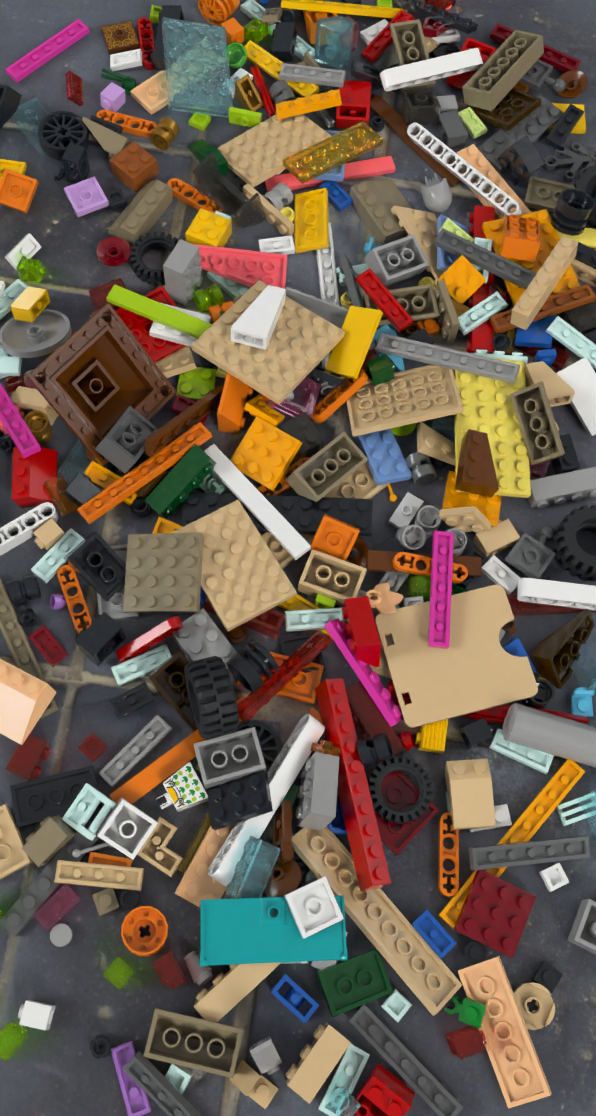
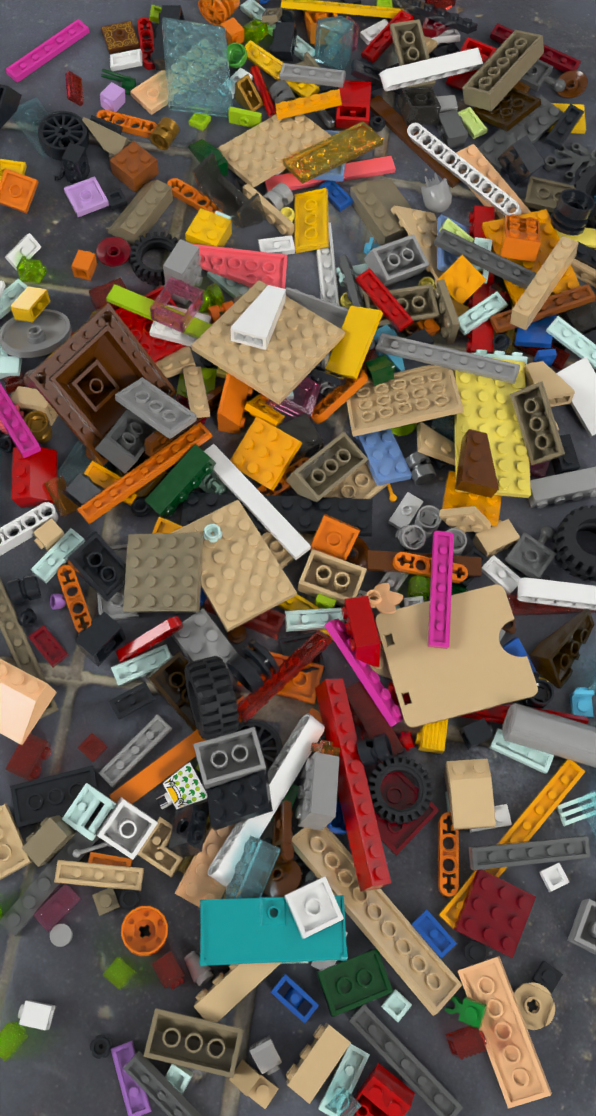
none -> orange brick [71,249,97,281]
none -> light grey plate [115,377,197,439]
none -> clear pink window [150,277,203,333]
none -> black brick [169,804,208,858]
none -> tan plate [183,366,210,418]
none -> light aqua plate [203,524,222,543]

